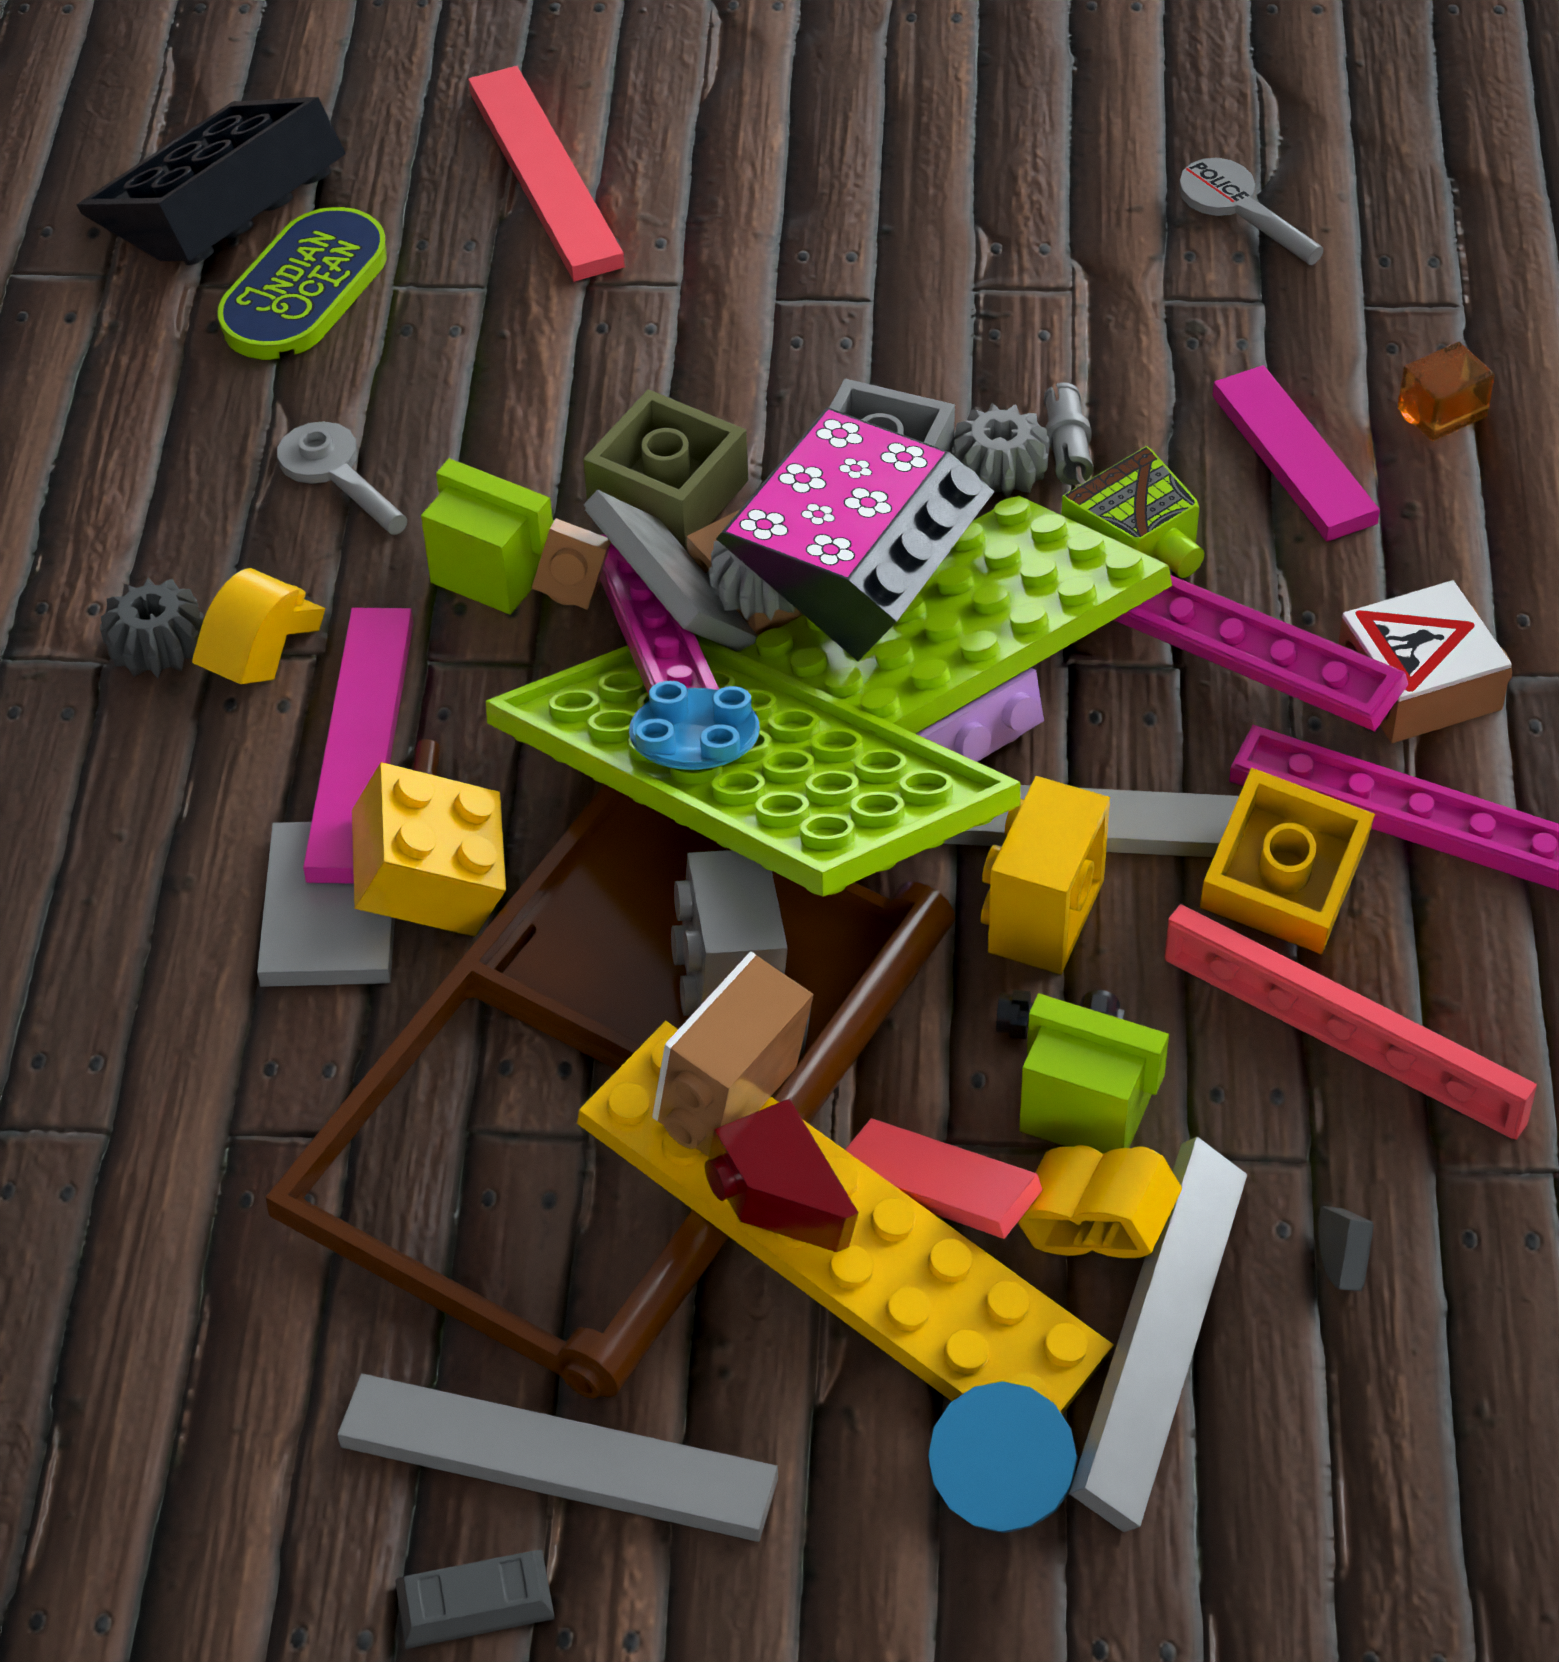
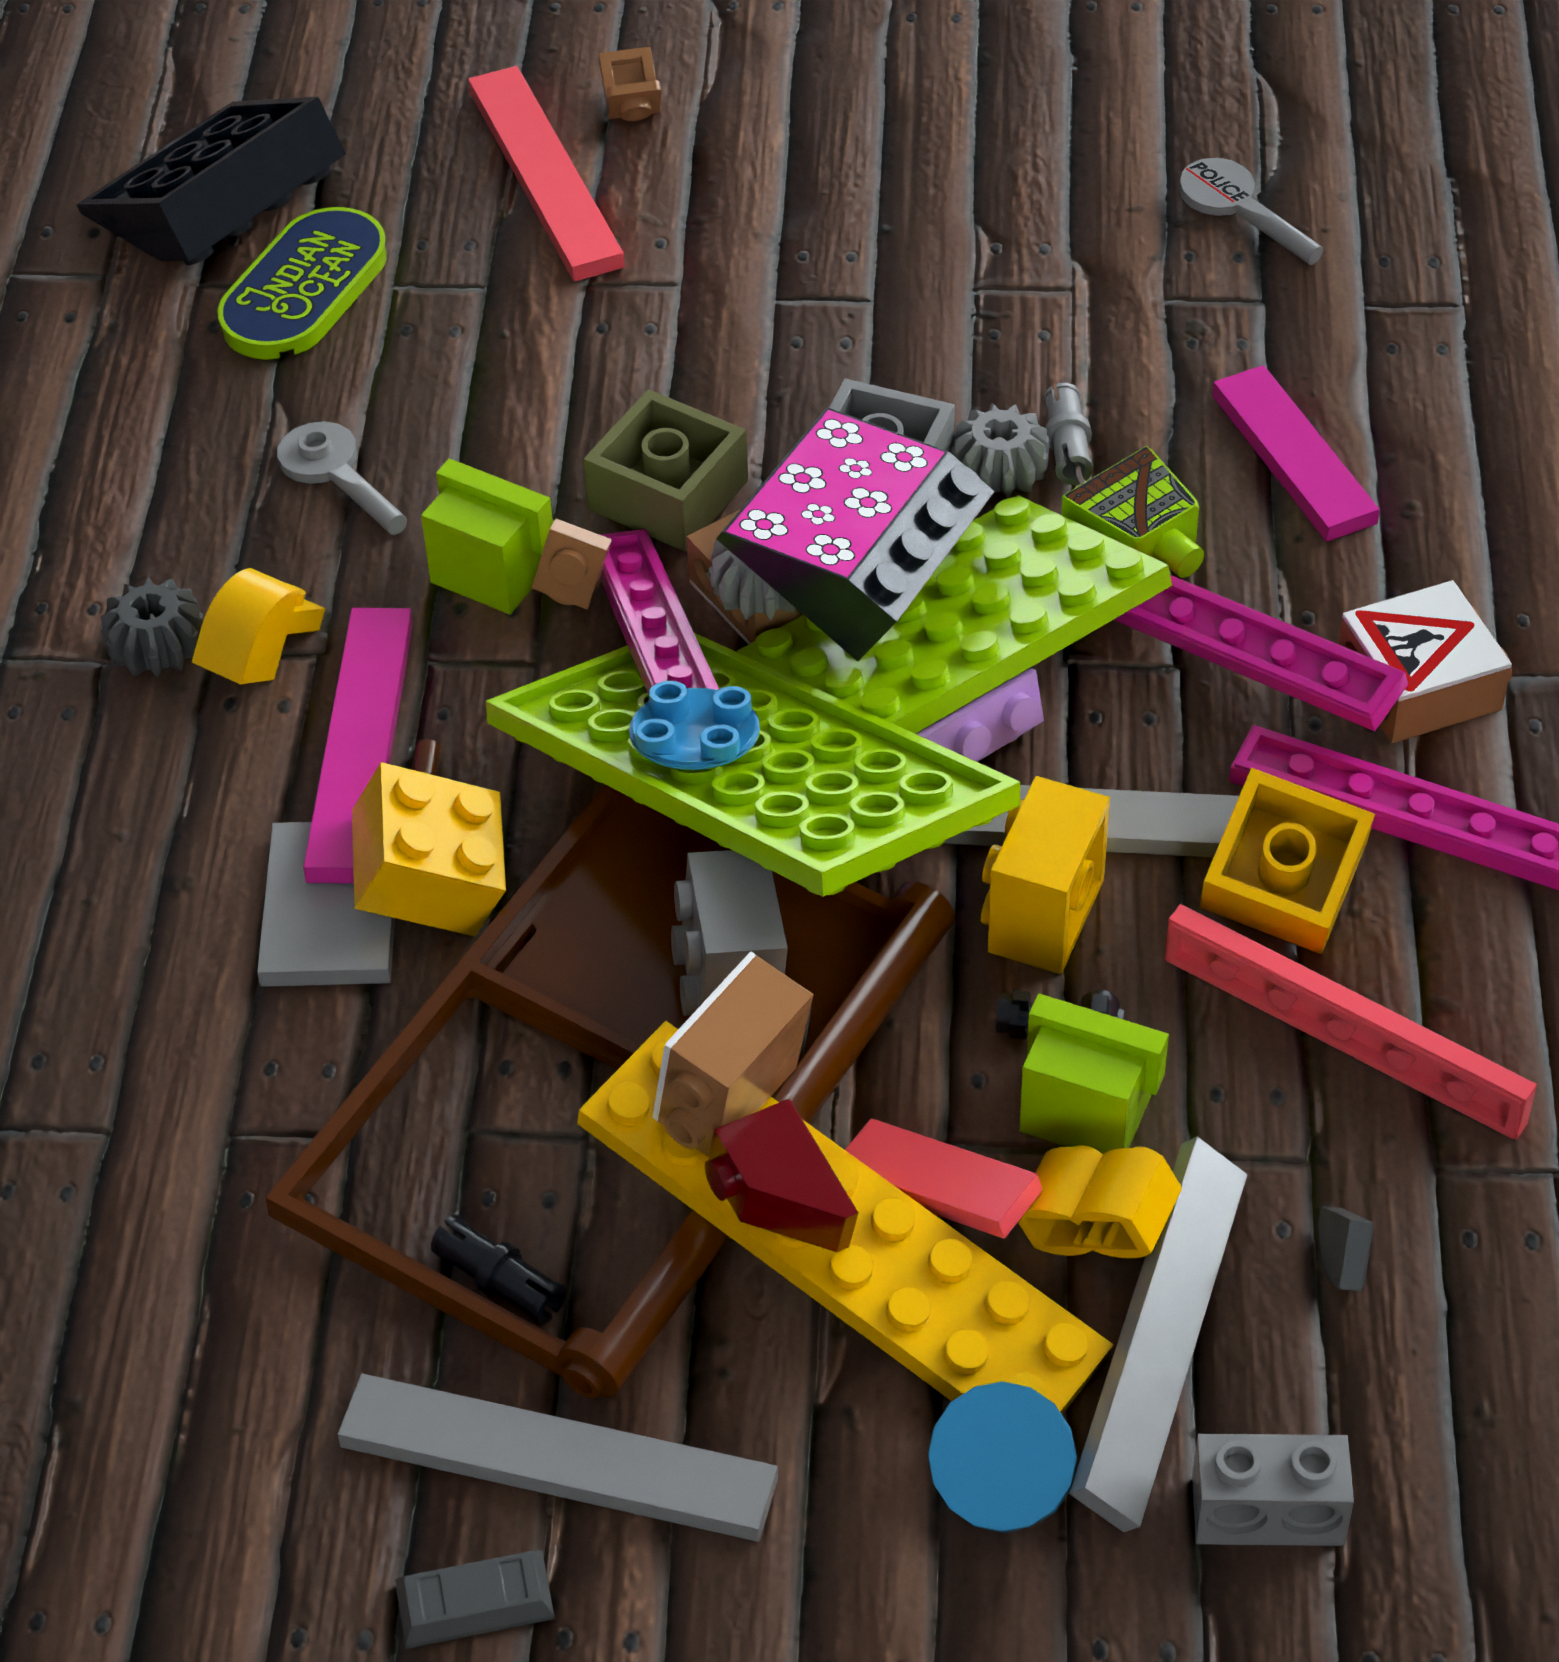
light grey tile [584,490,758,651] -> none
clear orange brick [1398,341,1495,442] -> none
none -> black pin [431,1215,566,1325]
none -> medium nougat bracket [599,46,661,121]
none -> light grey brick [1192,1434,1354,1546]

